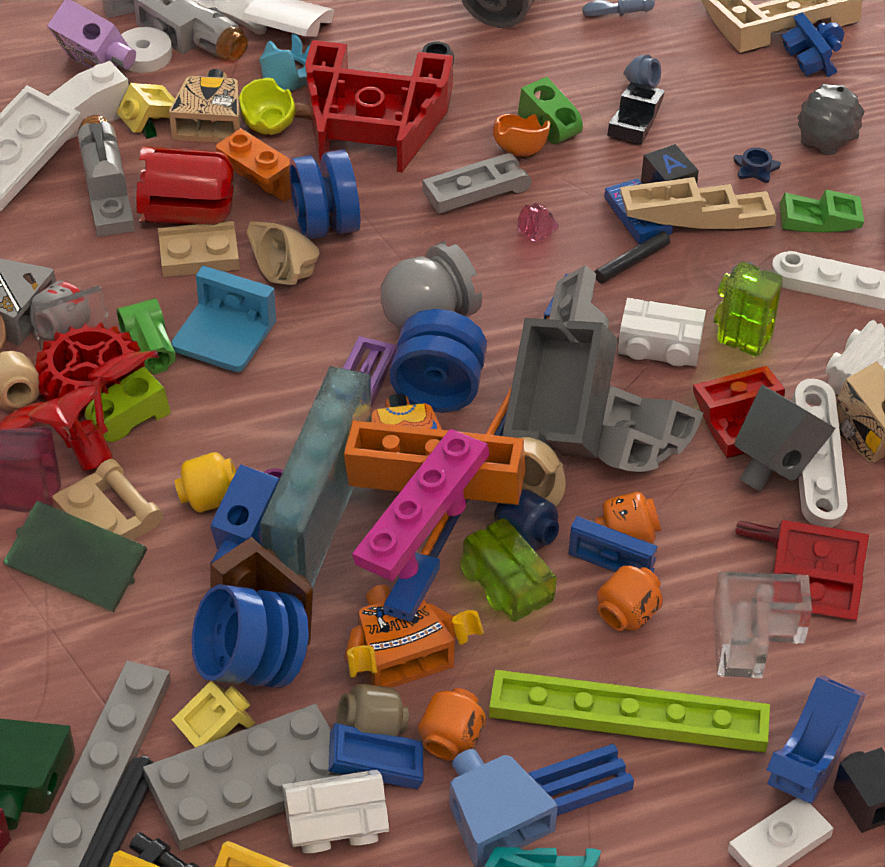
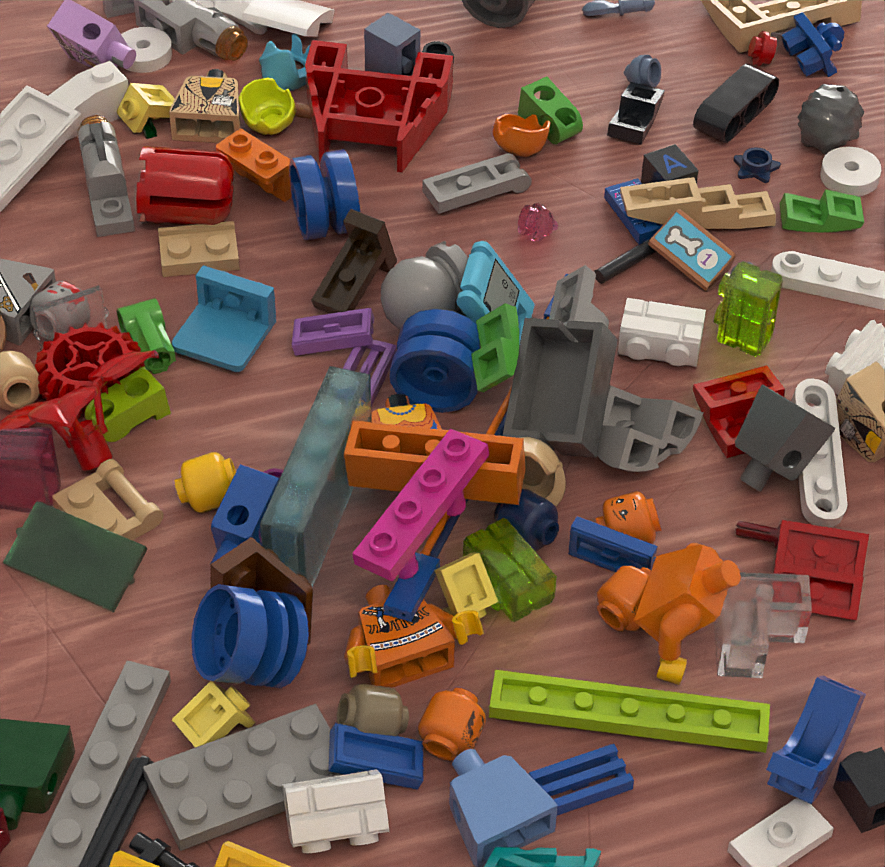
tan hat [247,221,320,285] -> none
none -> medium lavender tile [292,308,374,356]
none -> dark brown bracket [311,209,397,314]
none -> sand blue brick [364,13,421,76]
none -> light yellow bracket [434,552,498,618]
none -> medium azure container [456,241,535,345]
none -> bright green slope [471,303,519,393]
none -> orange torso [634,543,741,685]
none -> slope [648,209,736,291]
none -> black beam [693,63,779,143]
none -> red plate [748,31,777,66]
none -> white piece [820,147,881,196]

